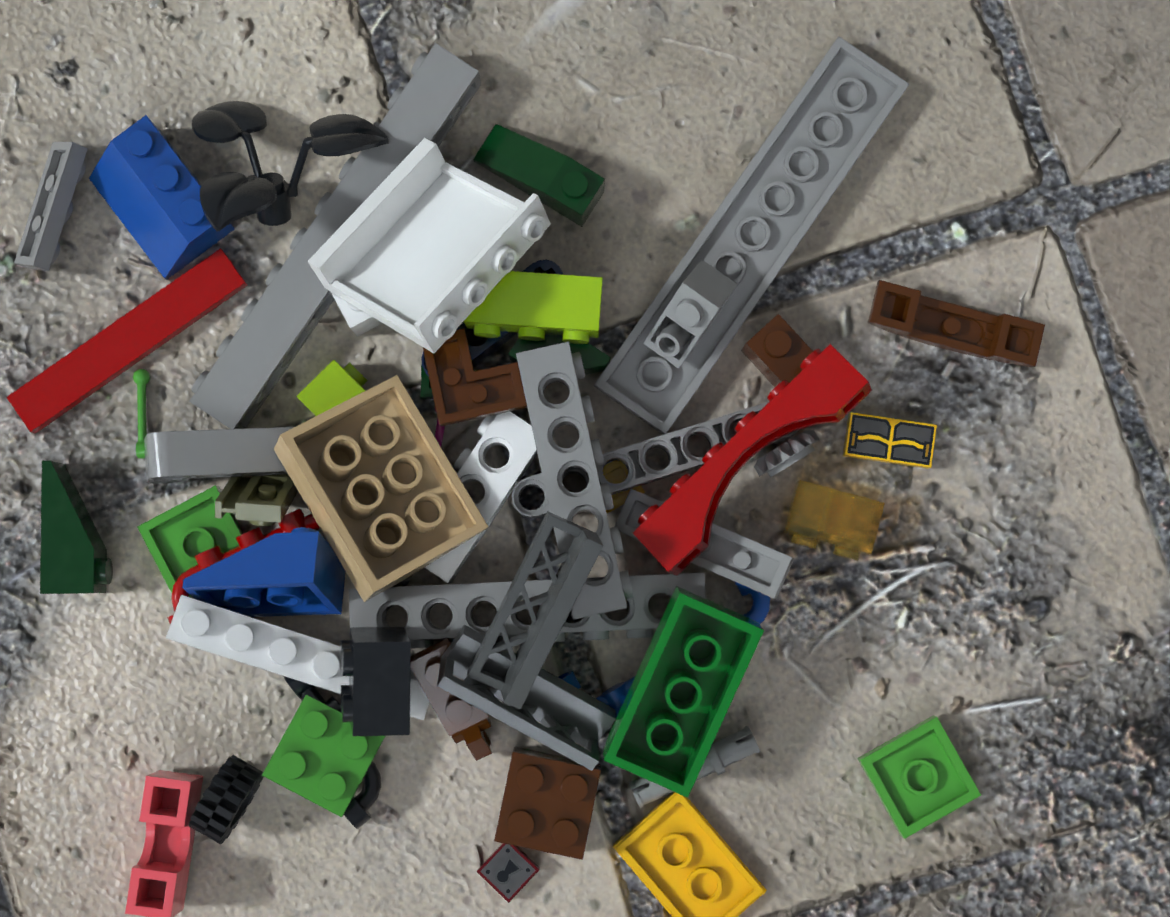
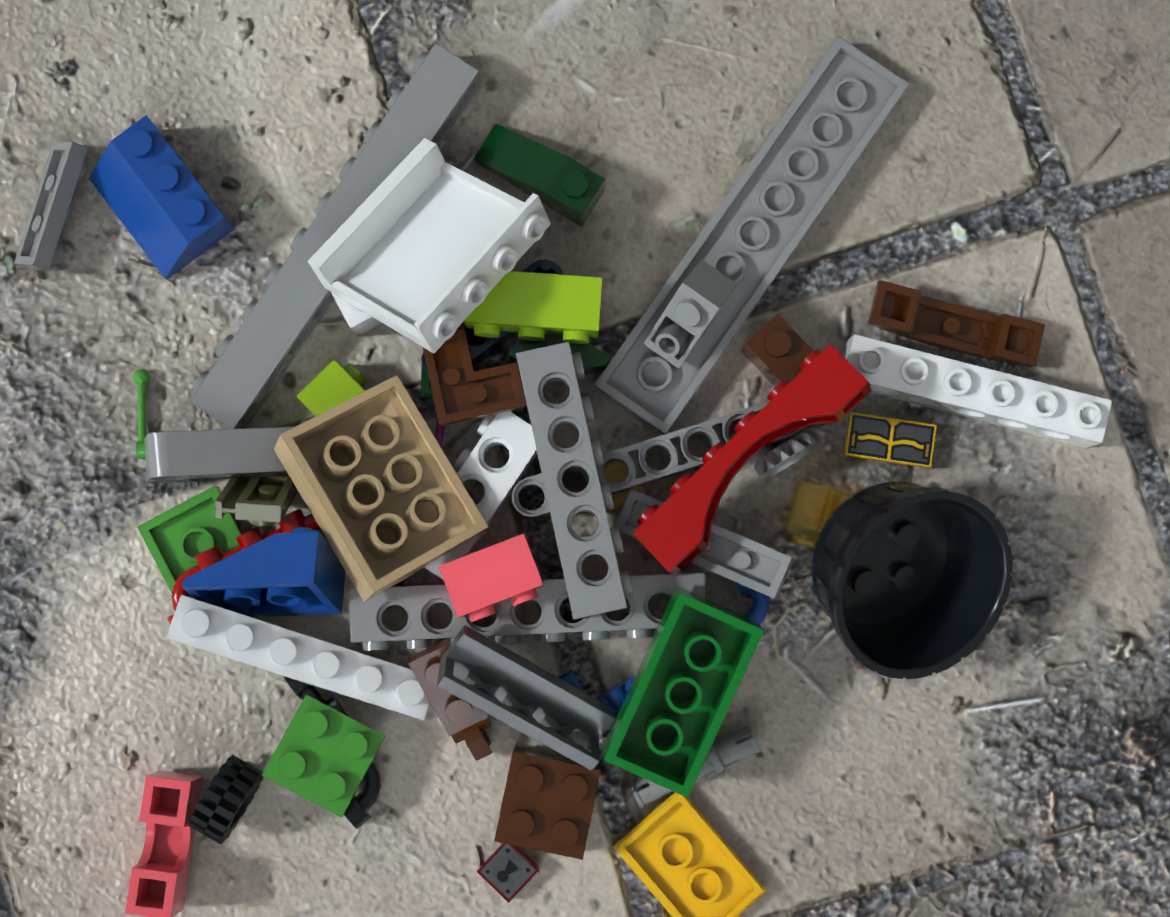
red tile [6,248,248,434] -> none
dark green slope [40,461,113,594] -> none
black plant [192,101,389,232] -> none
black brick [341,627,411,736] -> none
dark grey fence [467,511,604,709] -> none
bright green plate [857,715,981,839] -> none
none -> coral brick [438,533,544,623]
none -> black piece [812,481,1012,679]
none -> white brick [842,334,1112,448]

